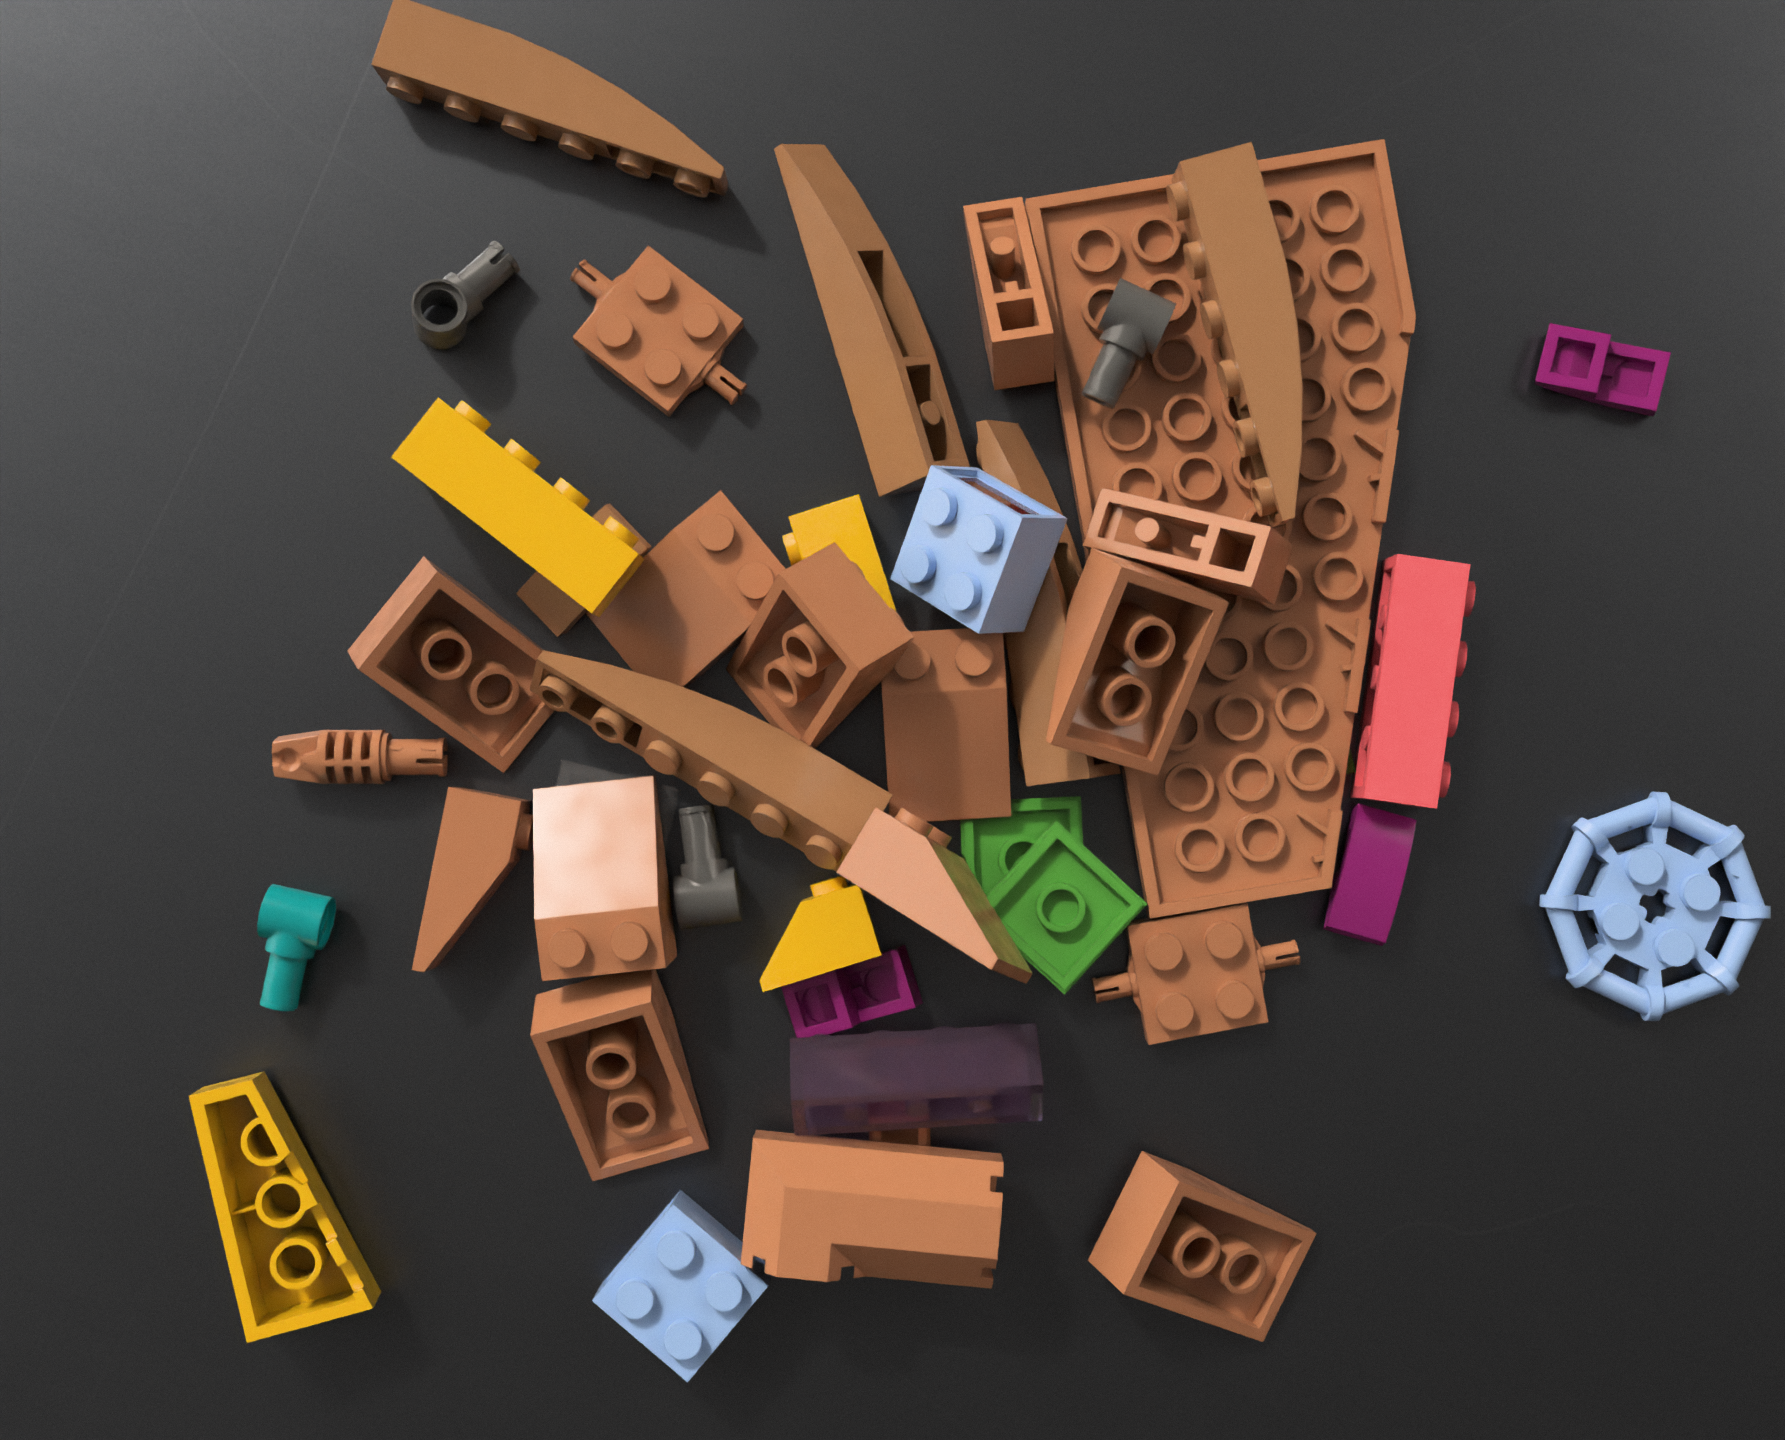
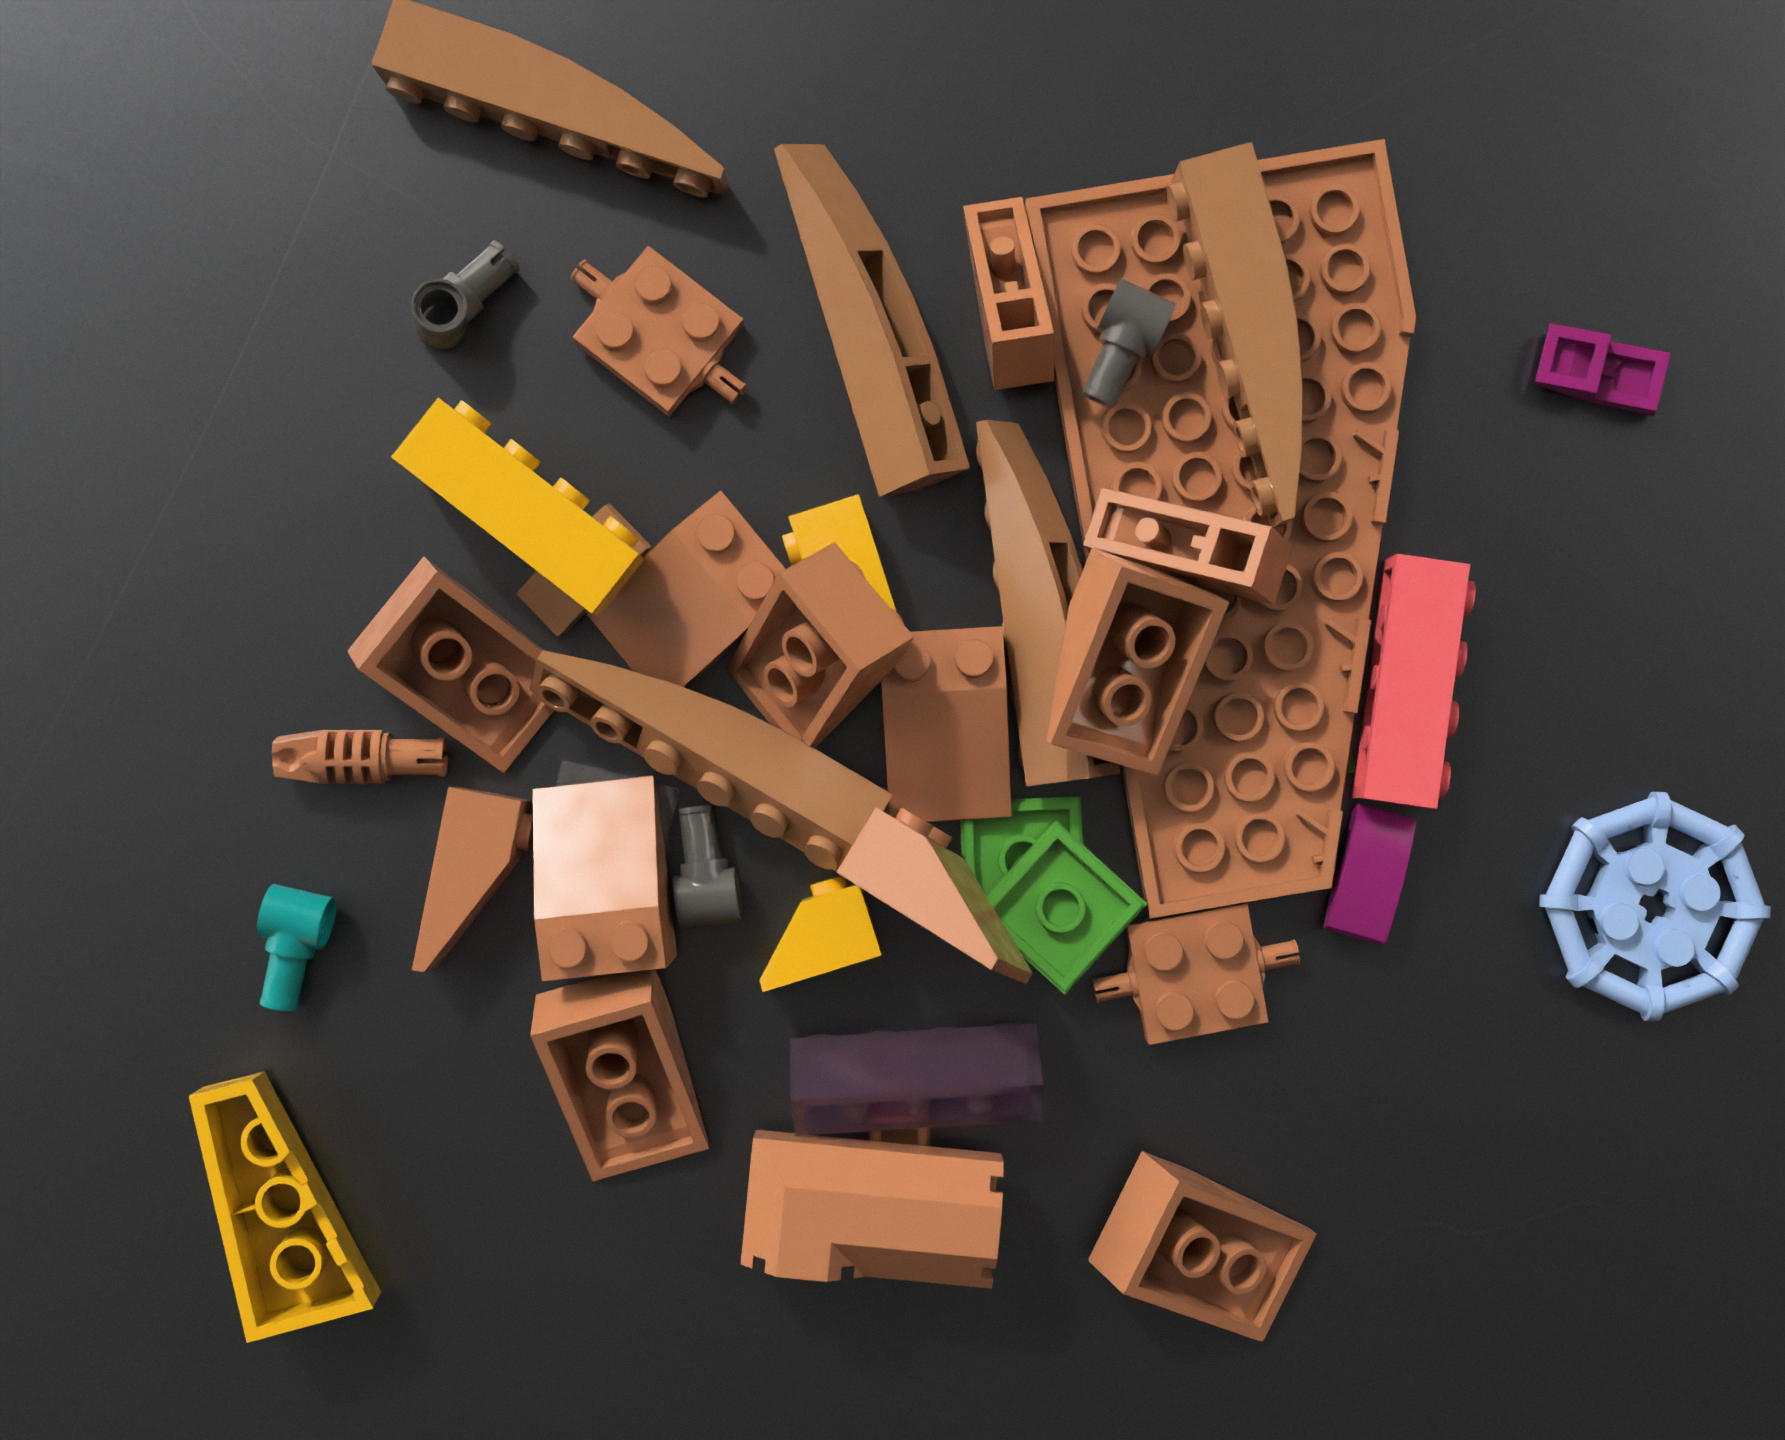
light blue piece [592,1190,771,1383] -> none
magenta slope [781,945,923,1042] -> none
light blue piece [890,465,1068,634] -> none

